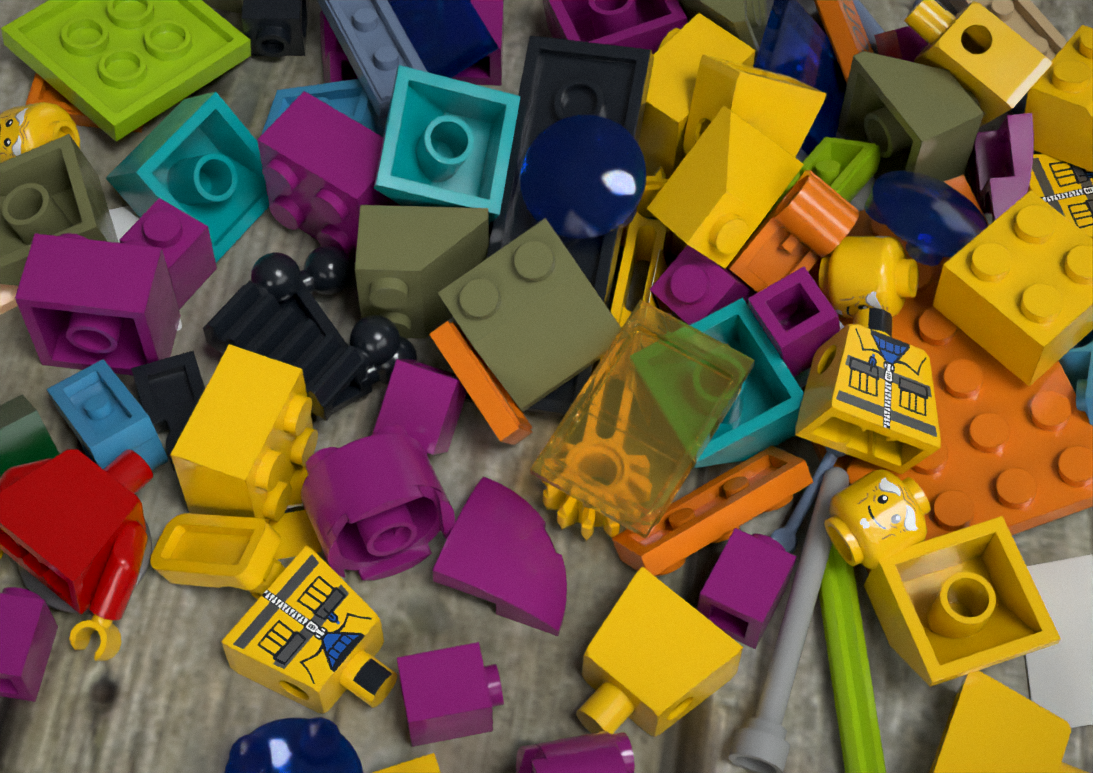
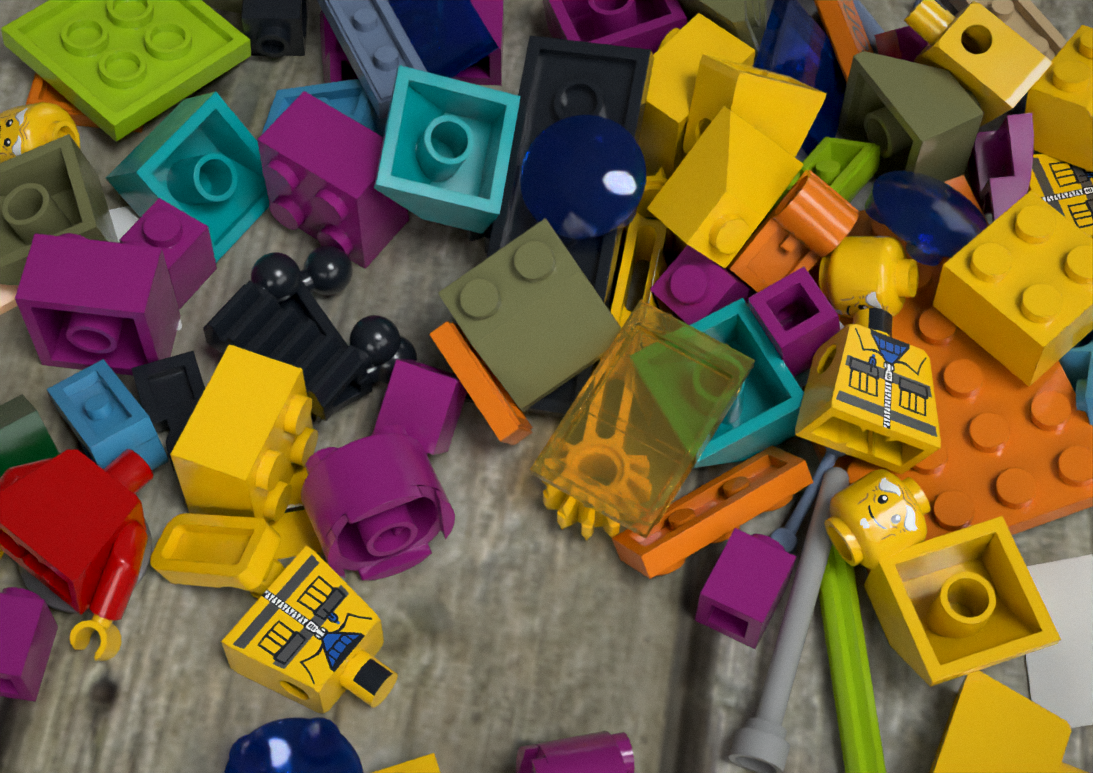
olive slope [355,205,489,339] -> none
magenta brick [397,642,504,747] -> none
magenta brick [432,476,567,636] -> none
yellow torso [576,566,743,737] -> none

